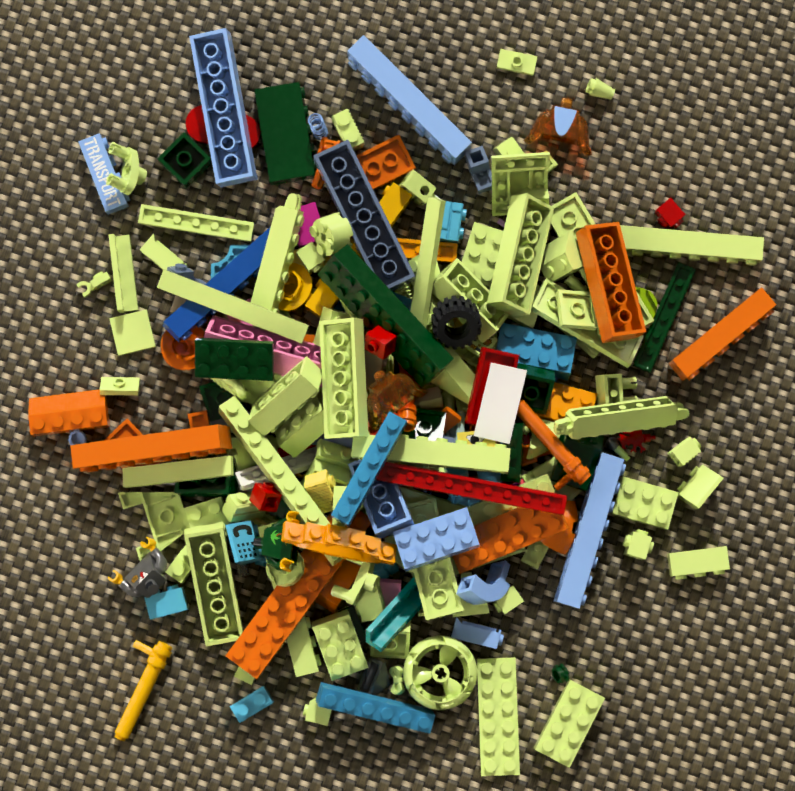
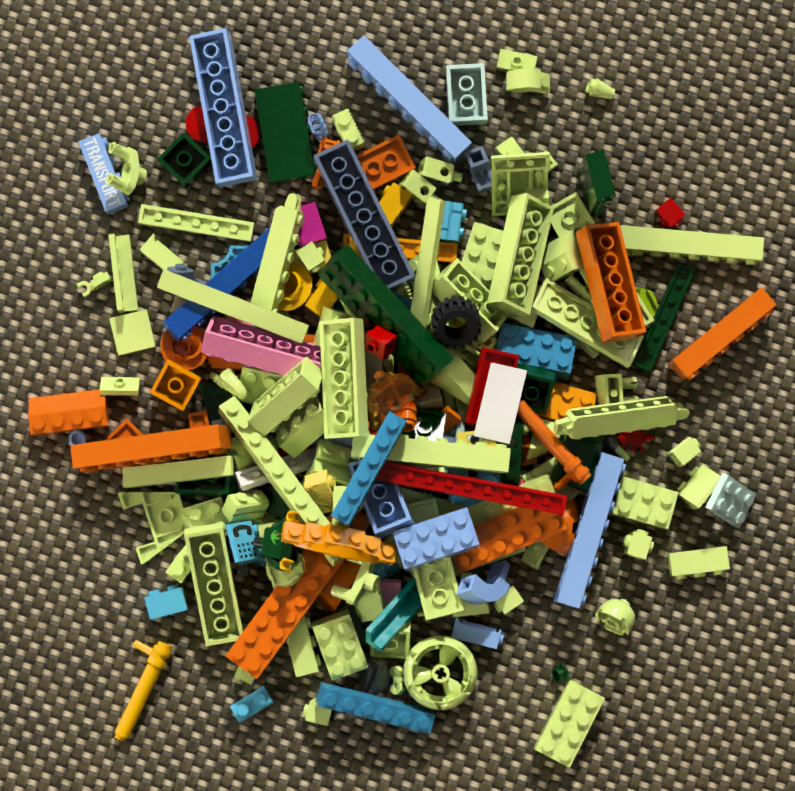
dark grey torso [108,537,167,598] -> none
dark green plate [195,338,274,381] -> none
red brick [249,482,282,512] -> none
yellowish green brick [309,212,353,256] -> none
yellowish green plate [477,657,520,776] -> none
clear orange torso [523,97,592,156] -> none
yellowish green plate [556,289,598,330] -> none
none -> light orange slope [150,359,201,411]
none -> yellowish green torso [417,156,463,187]
none -> light aqua brick [446,63,488,126]
none -> yellowish green brick [506,69,550,94]
none -> dark green brick [577,150,616,218]
none -> yellowish green cylinder [595,599,635,636]
none -> light aqua plate [705,473,756,528]

